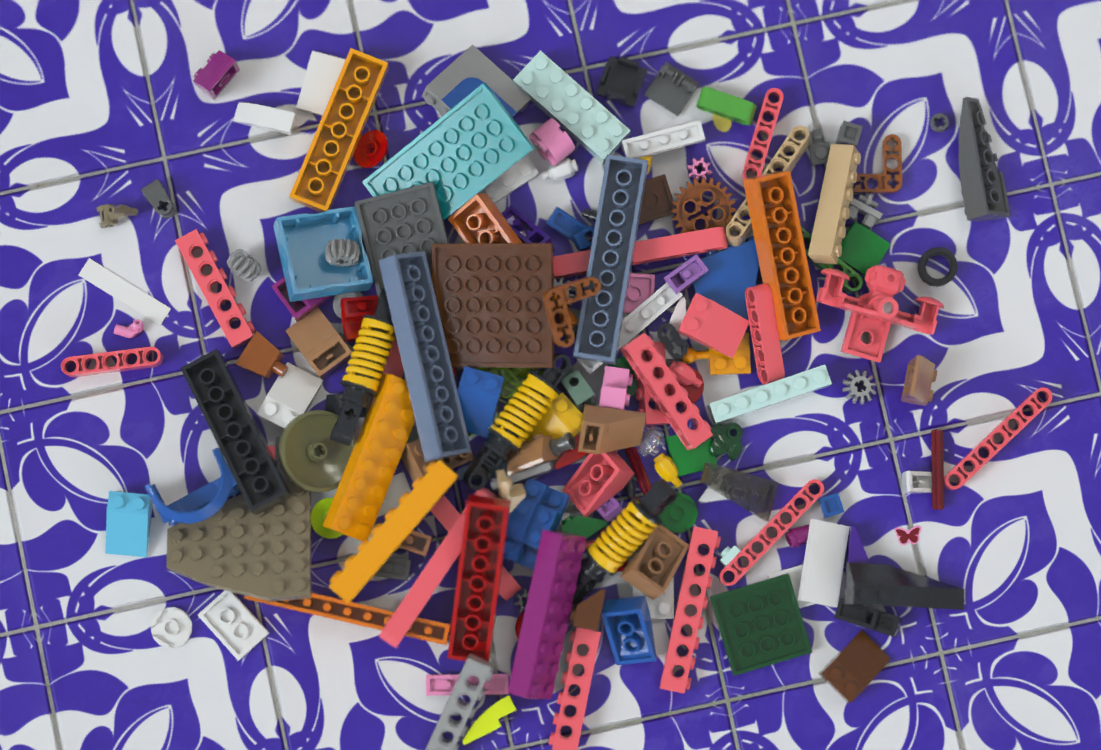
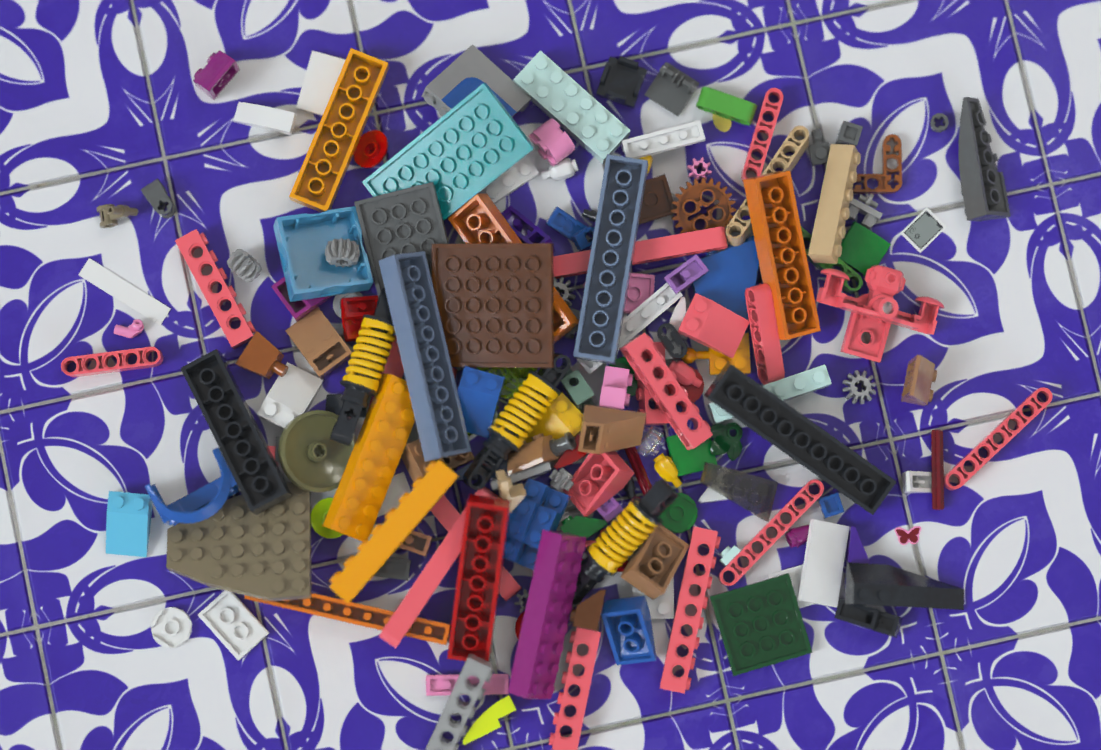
dark orange beam [543,277,601,347] -> none
reddish brown slope [818,630,891,703] -> none
black tyre [917,247,958,287] -> none
none -> light grey gear [549,467,574,492]
none -> black brick [704,362,896,515]
none -> sticker [900,207,947,253]

